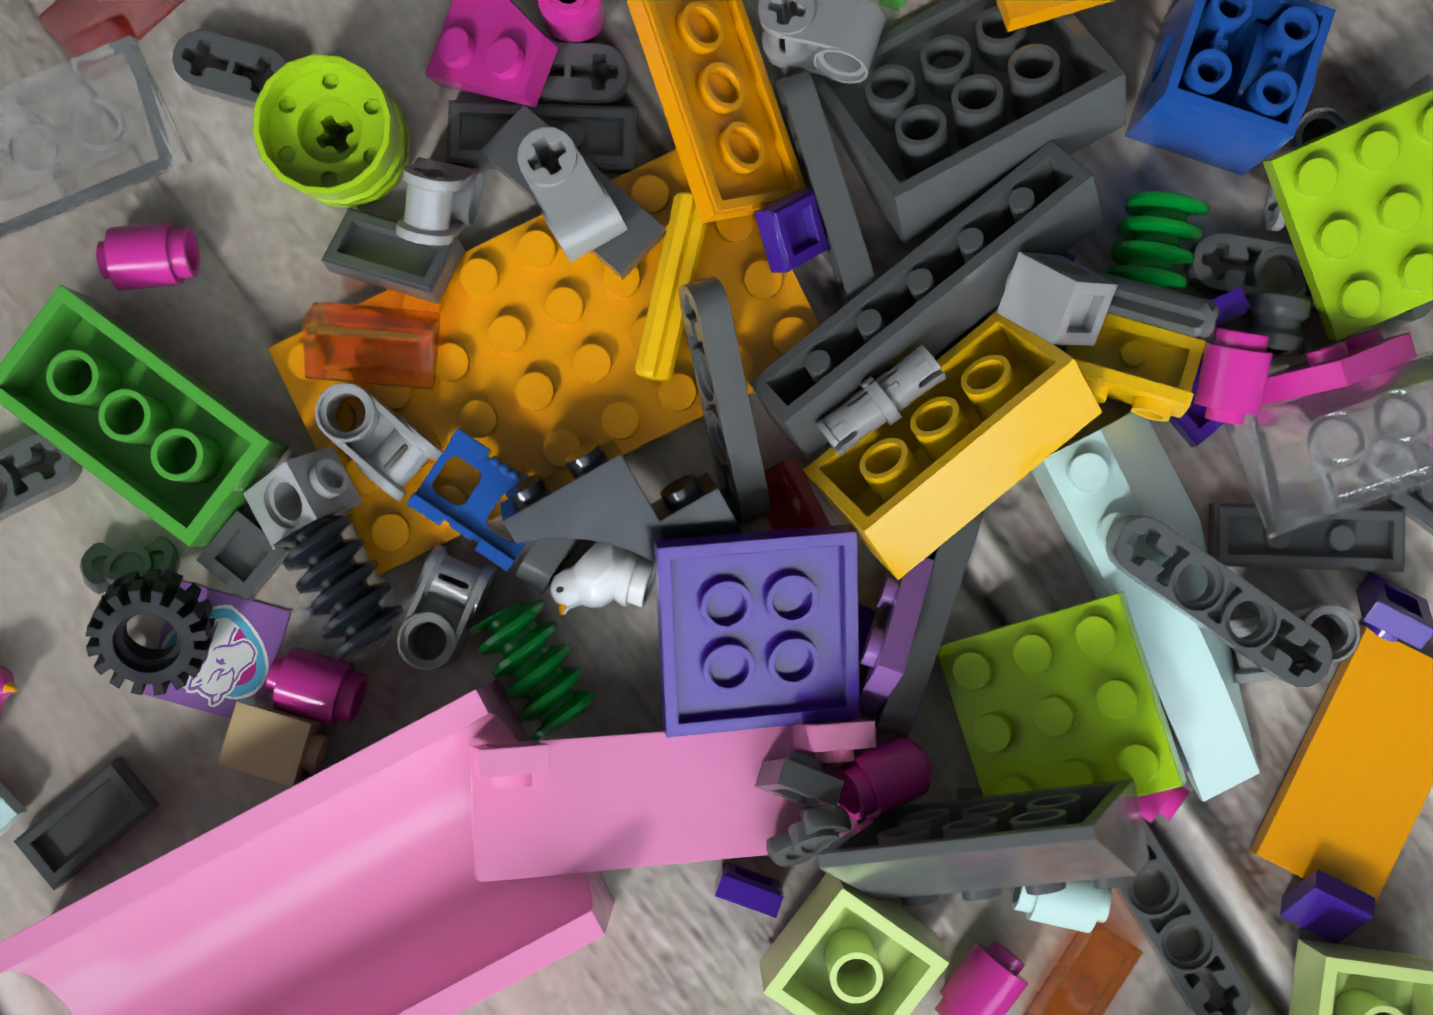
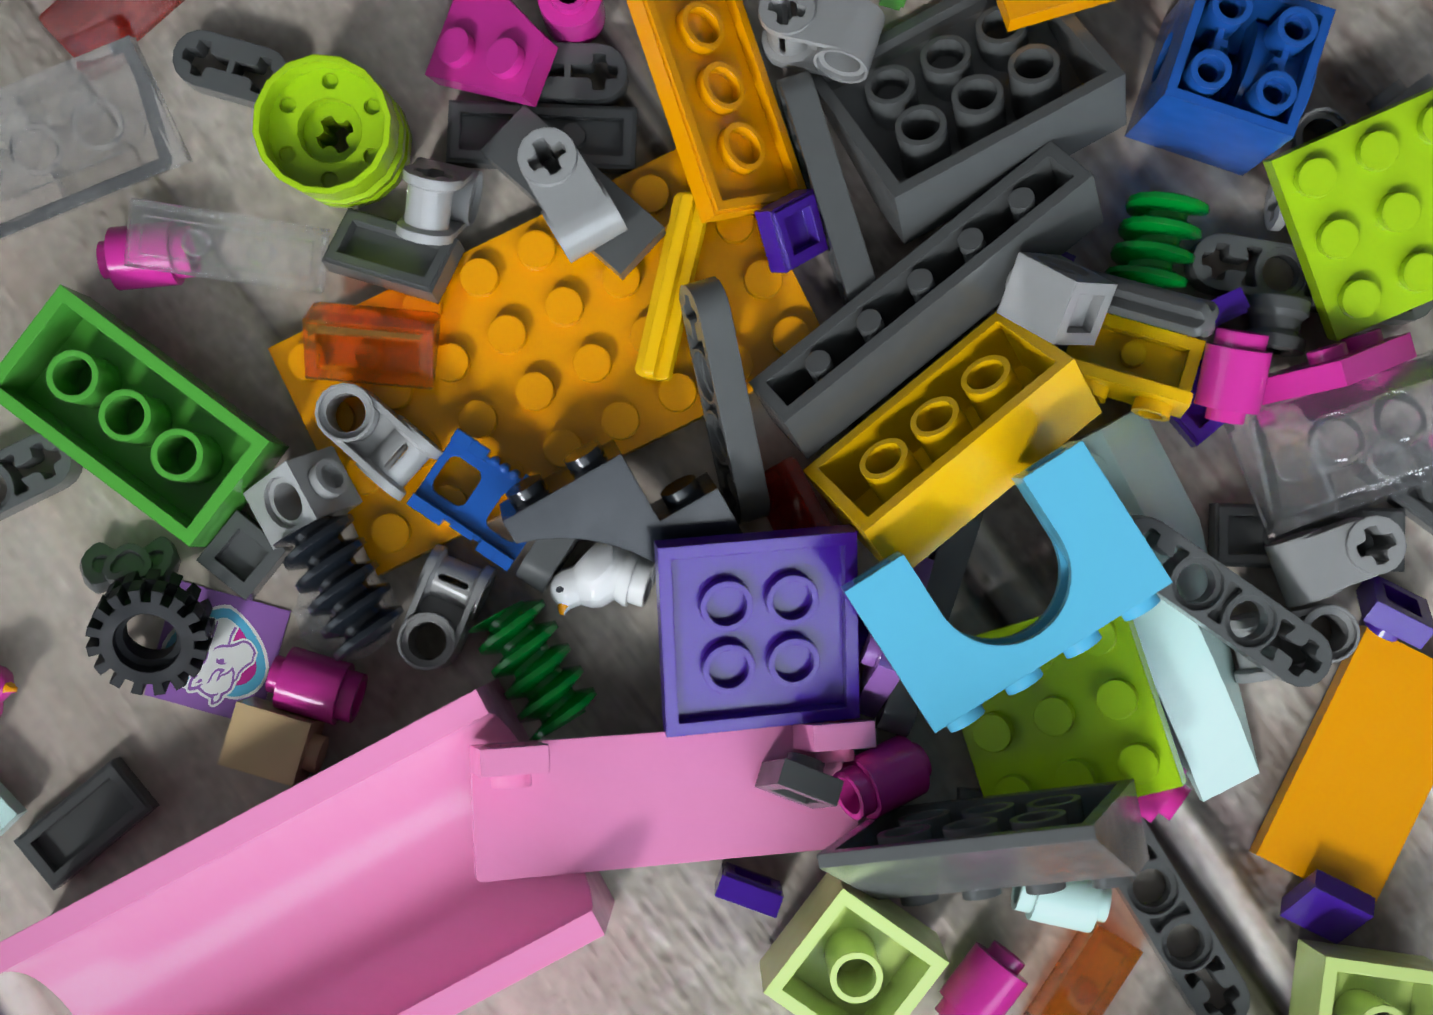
dark grey piece [766,804,852,867] -> none
light grey pin [815,344,946,457] -> none
none -> clear tile [123,198,330,294]
none -> medium azure arch [841,440,1173,733]
none -> light grey piece [1264,515,1407,608]

